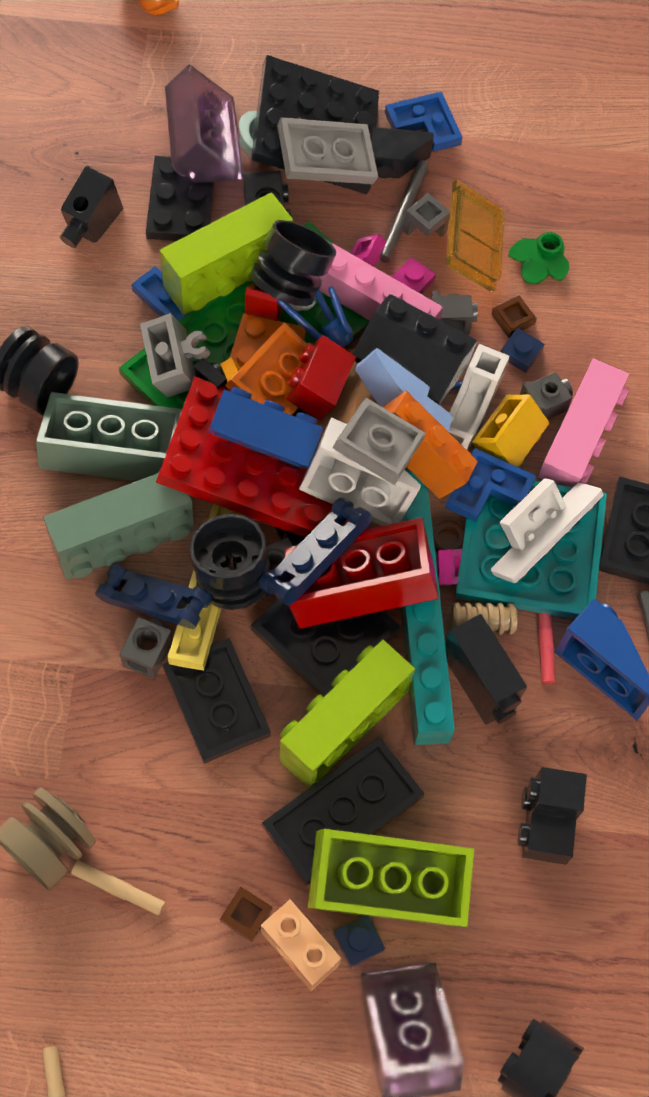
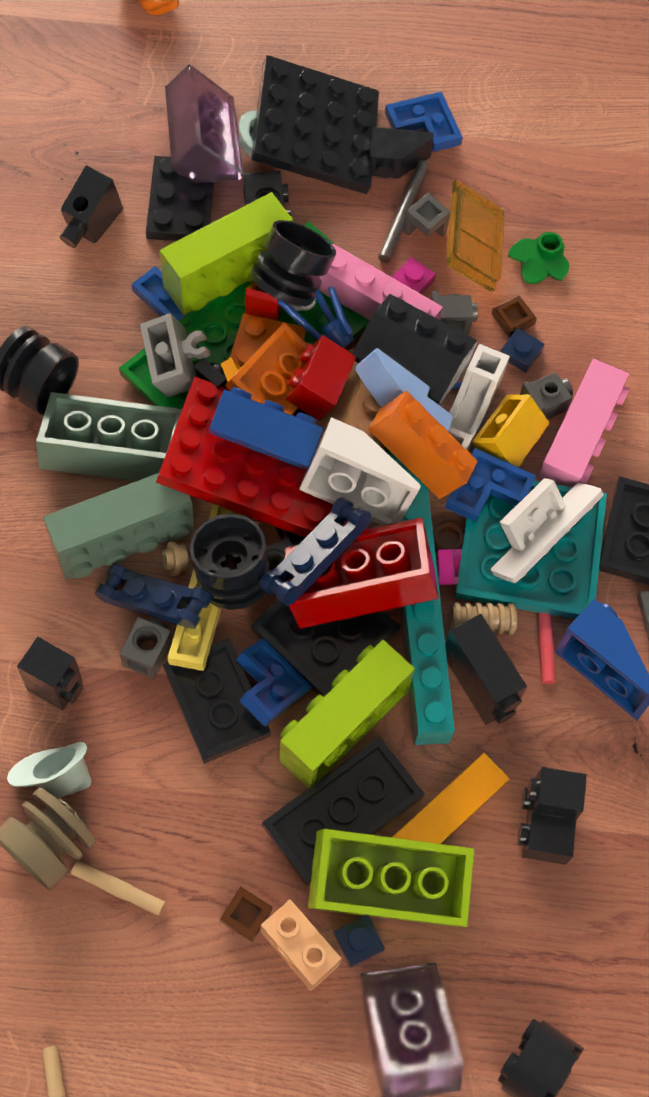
light grey plate [277,118,378,184] -> none
light grey plate [332,397,426,485] -> none
dark pink plate [350,234,387,266] -> none
none -> light aqua piece [7,742,92,798]
none -> black brick [17,637,83,711]
none -> tan plate [161,542,188,577]
none -> blue plate [236,638,313,727]
none -> light orange tile [392,752,510,844]

